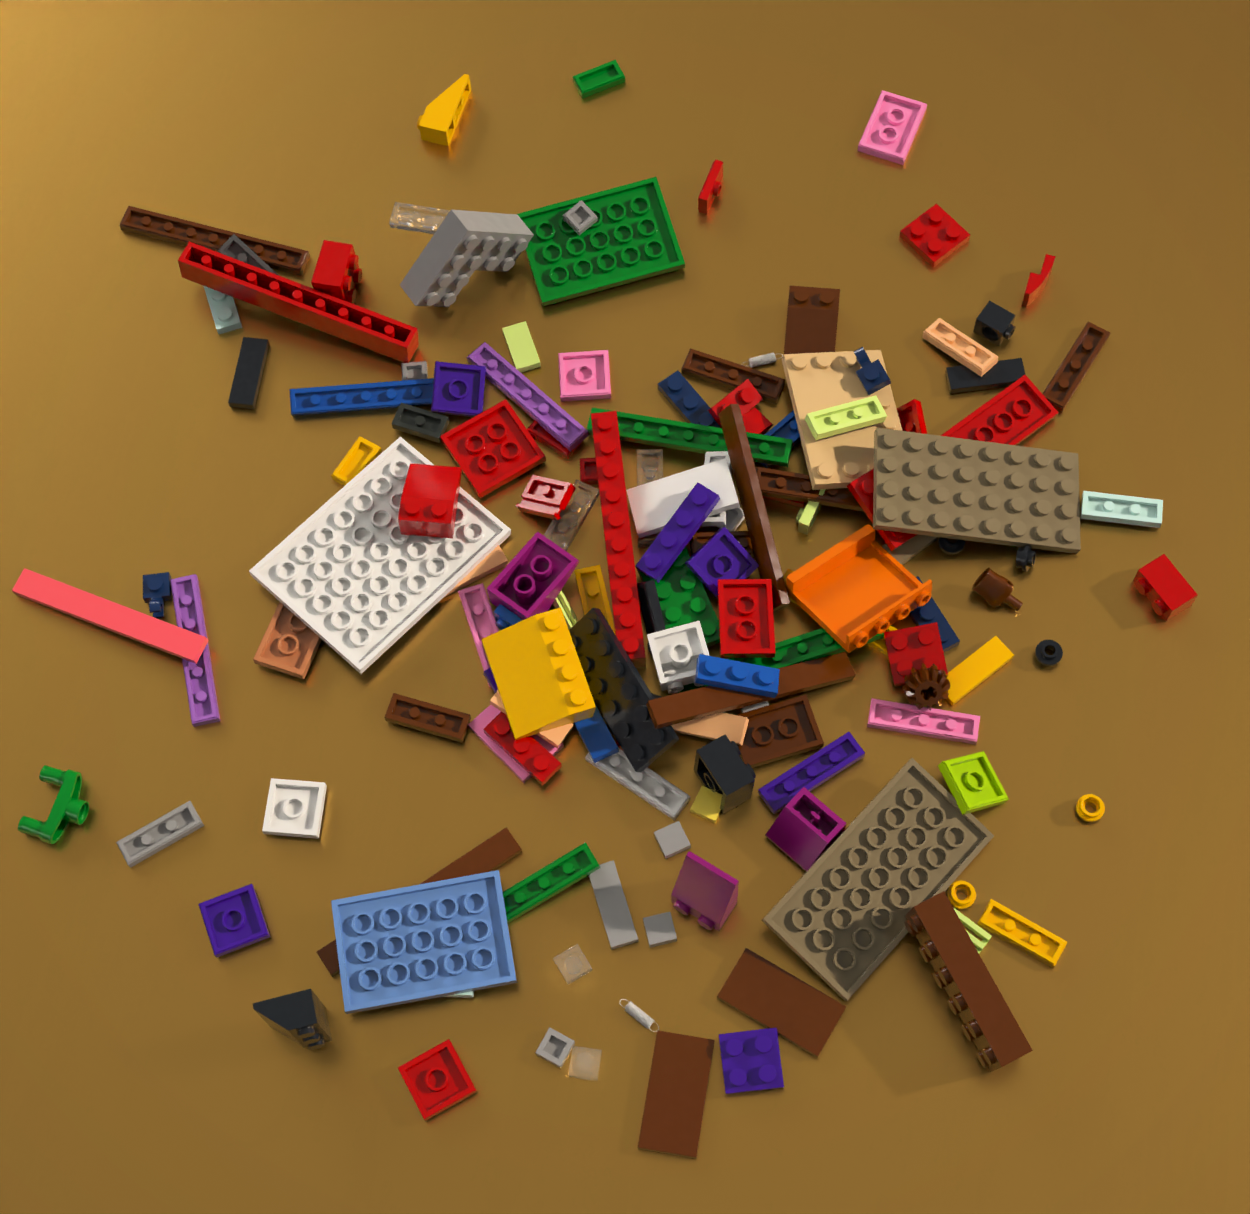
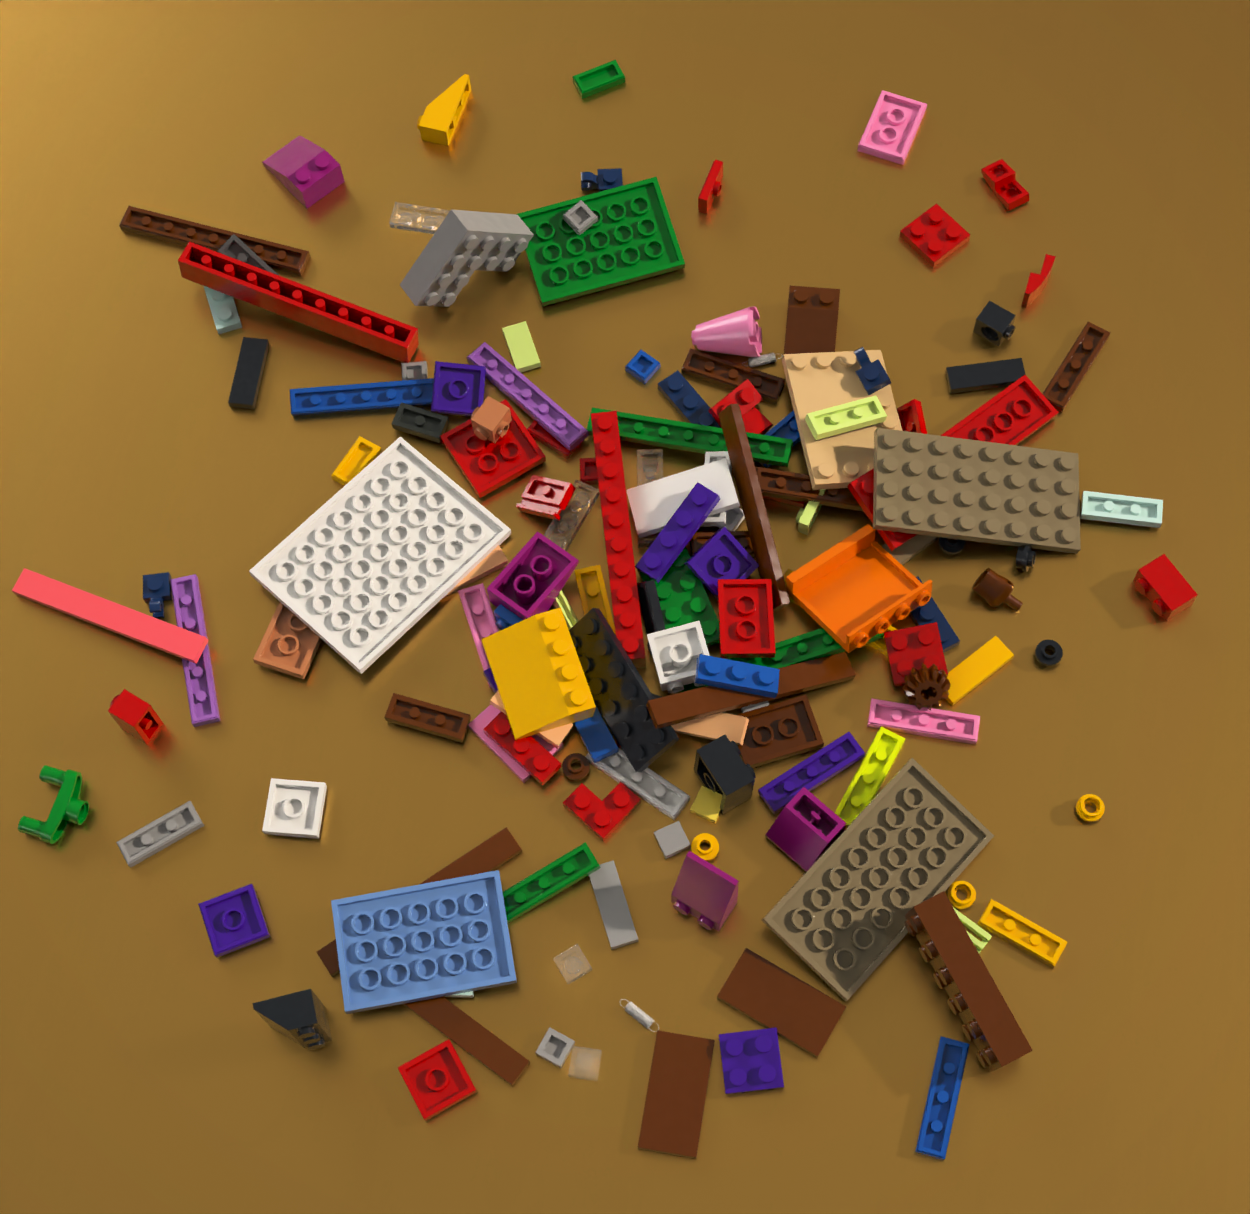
red brick [311,240,362,304] -> none
red slope [398,464,462,538] -> none
bright pink tile [558,350,611,402] -> none
light grey tile [643,912,677,948] -> none
light nougat tile [922,318,998,377] -> none
lime tile [938,751,1009,815] -> none
none -> red brick [108,689,164,745]
none -> magenta slope [262,135,345,209]
none -> reddish brown tile [403,997,530,1087]
none -> nougat brick [471,396,512,443]
none -> reddish brown plate [562,753,590,780]
none -> red plate [563,782,641,842]
none -> dark blue plate [581,168,623,192]
none -> blue tile [625,350,661,384]
none -> bright pink cone [691,306,762,358]
none -> yellow plate [691,833,719,861]
none -> neon yellow tile [835,727,905,829]
none -> blue tile [915,1036,970,1161]
none -> red slope [981,159,1029,211]

